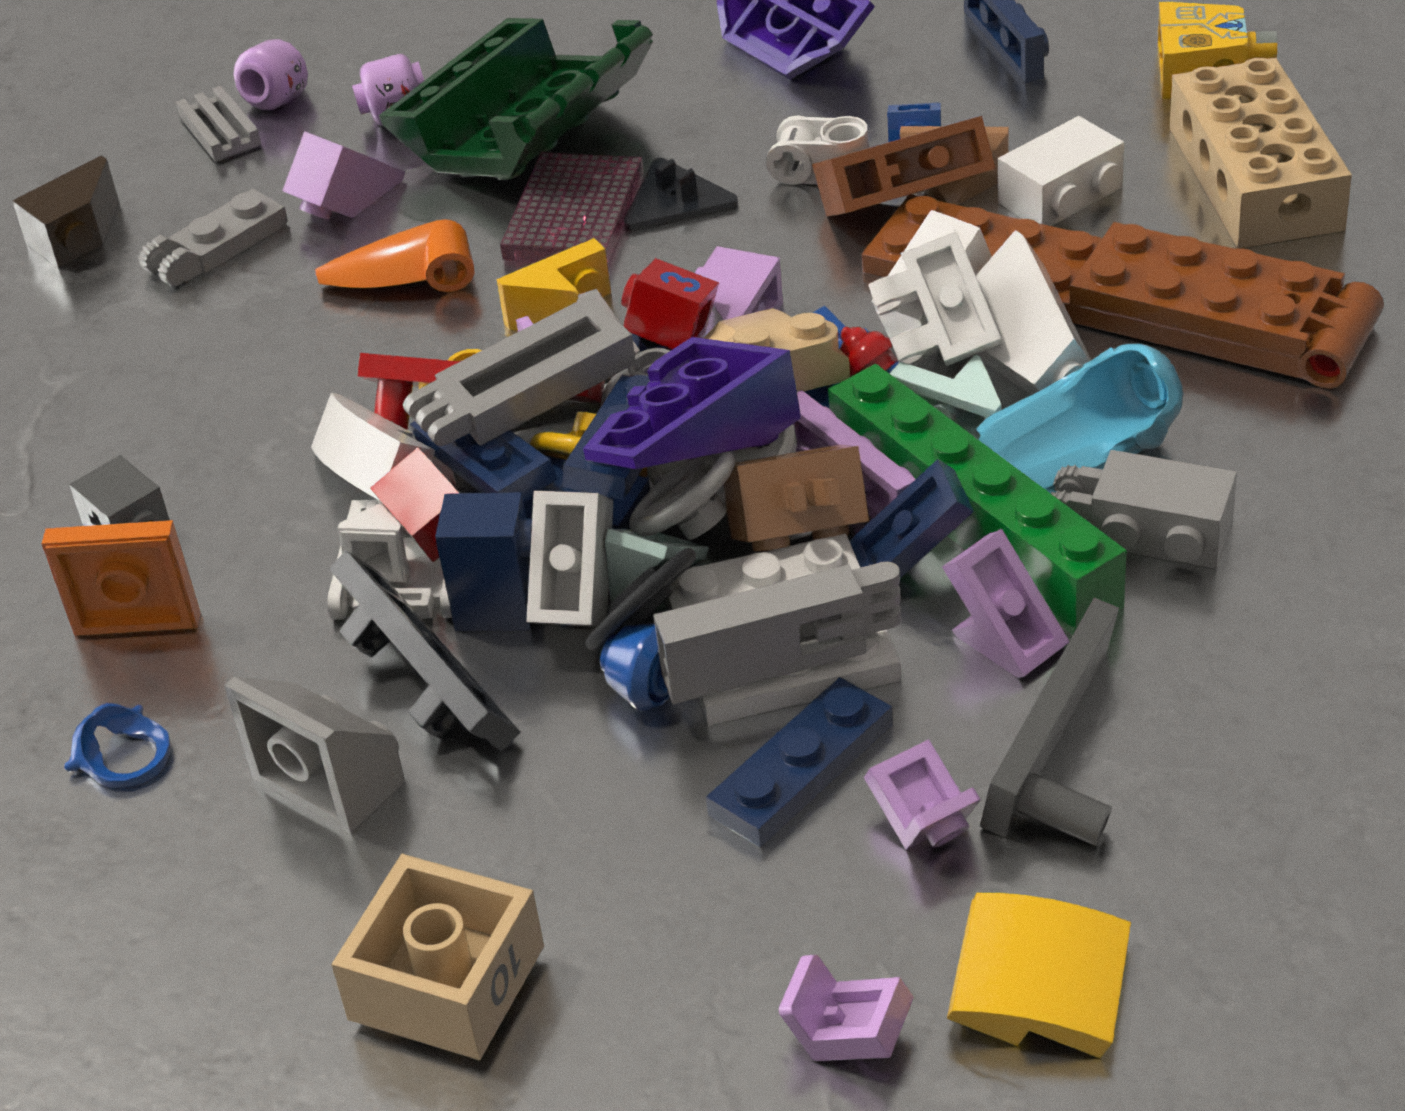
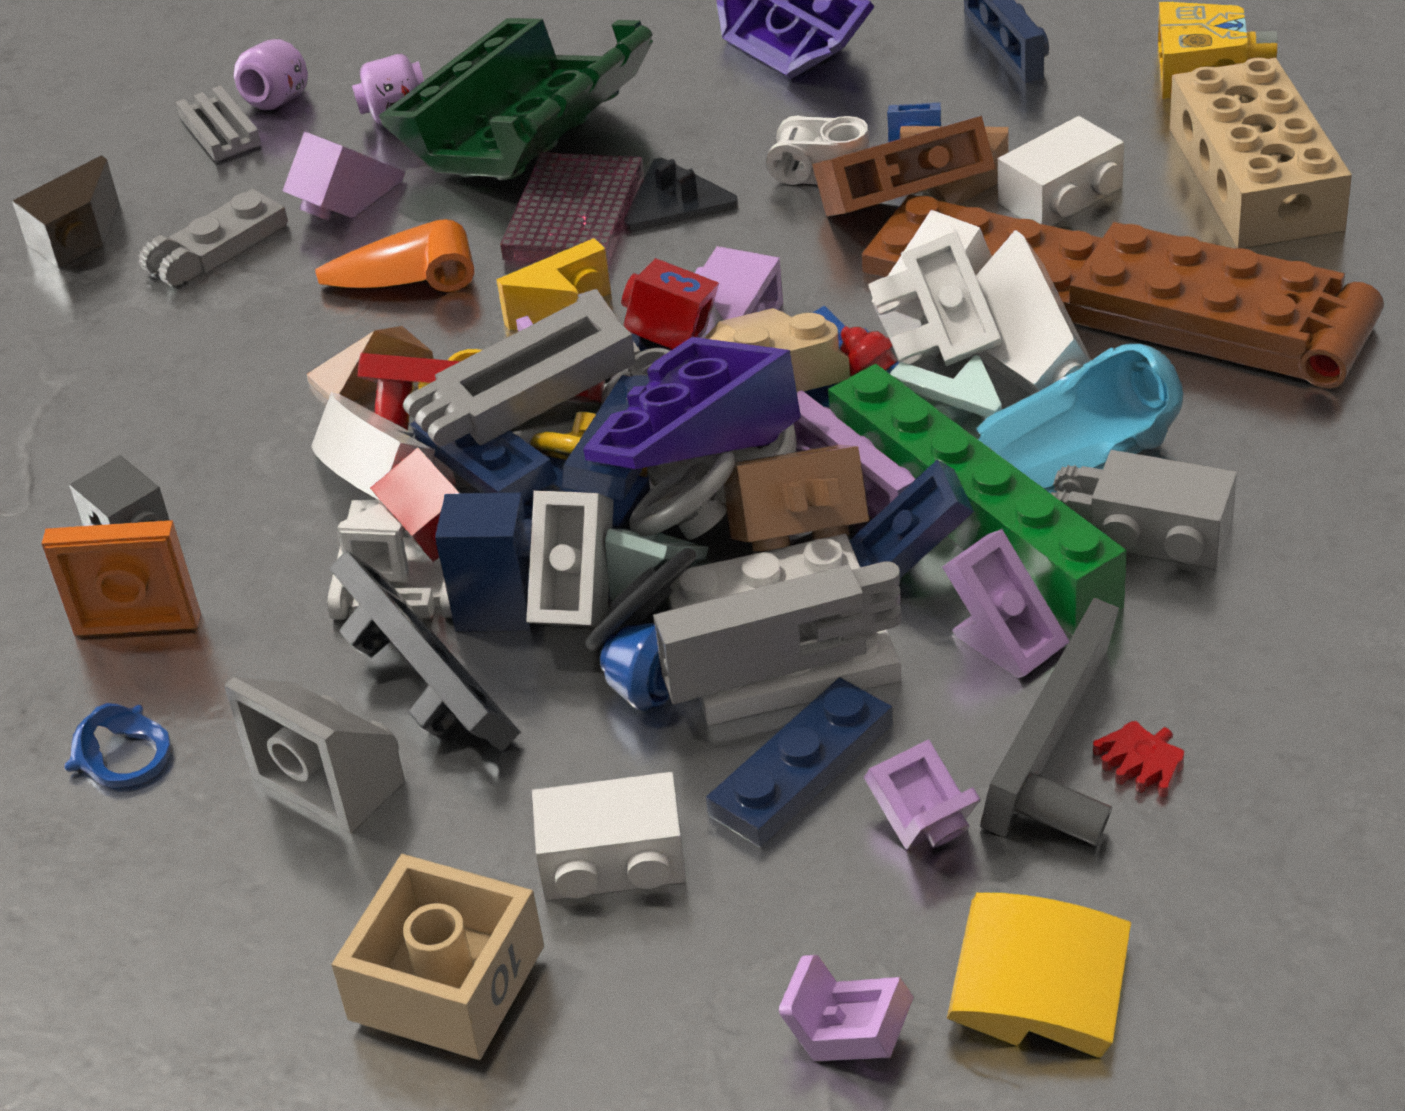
none -> medium nougat slope [307,326,434,401]
none -> white brick [532,772,686,901]
none -> red piece [1092,721,1184,797]

